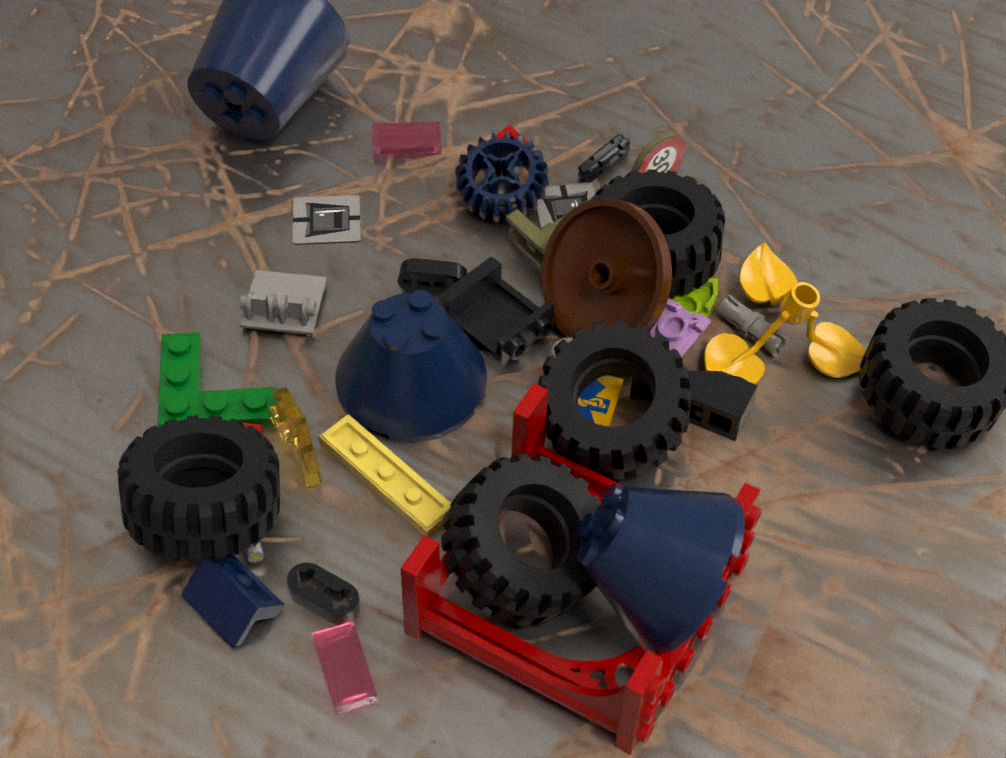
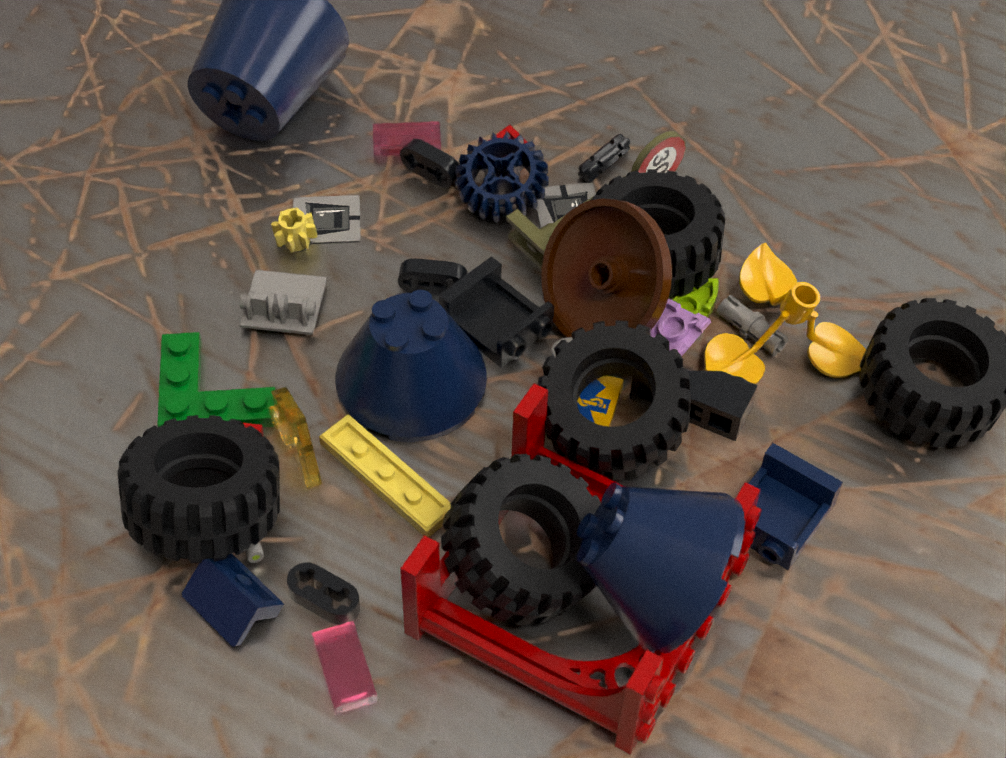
none -> light yellow gear [271,208,318,253]
none -> black beam [400,138,459,188]
none -> dark blue panel [748,443,843,570]

